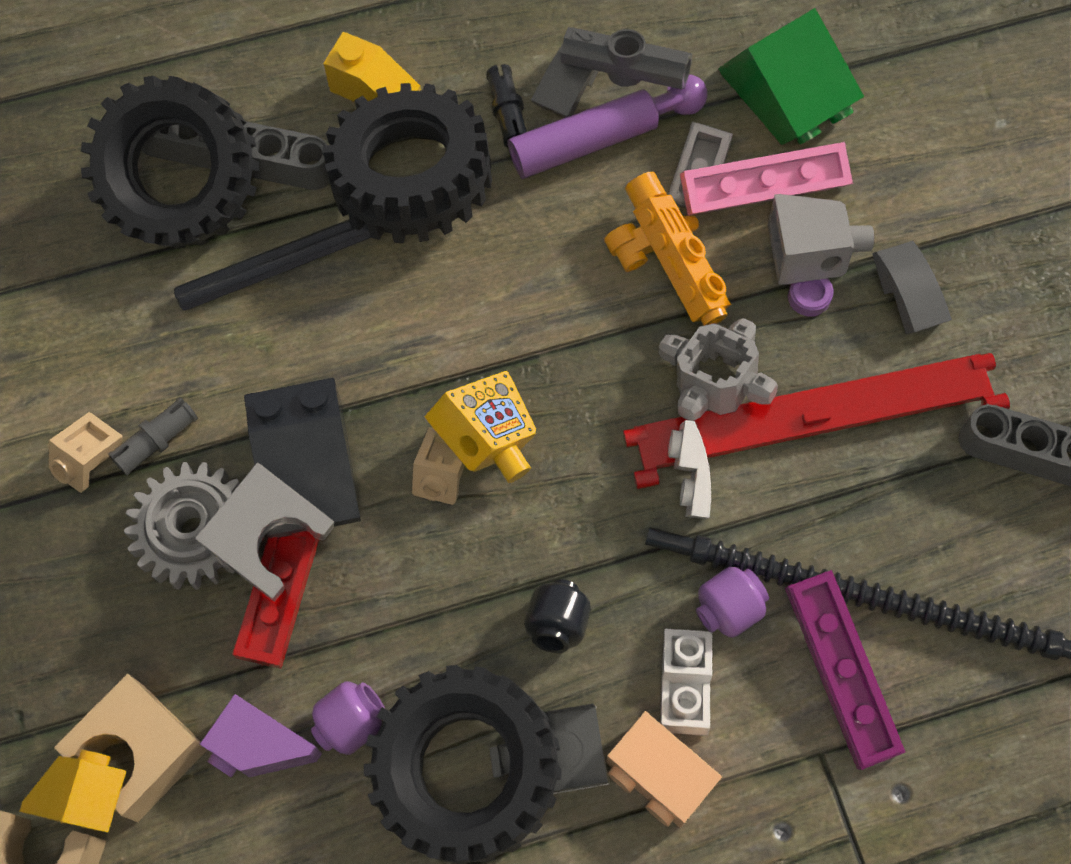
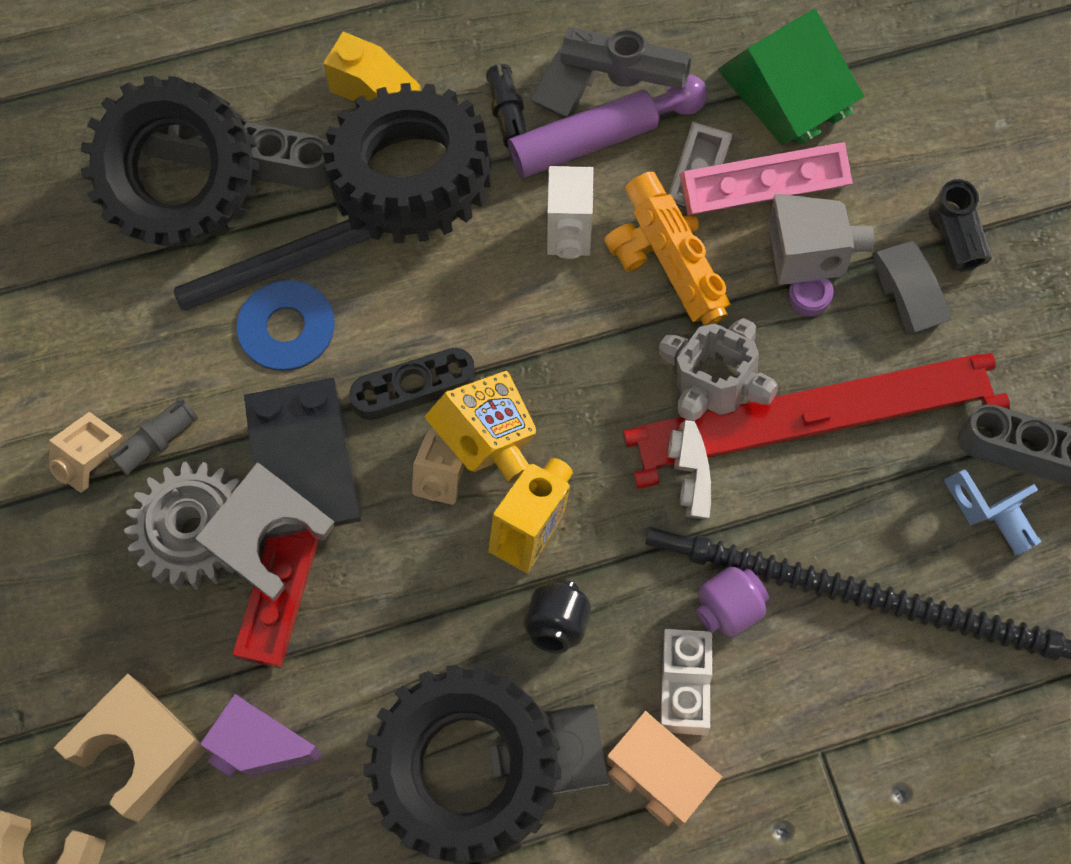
yellow slope [19,750,126,832] -> none
medium lavender head [311,681,384,755] -> none
magenta tile [785,570,906,770] -> none
none -> blue gear [237,280,335,371]
none -> black beam [349,348,475,420]
none -> yellow torso [488,458,573,574]
none -> white brick [547,166,593,259]
none -> black piece [929,179,992,272]
none -> light blue bracket [944,470,1041,556]

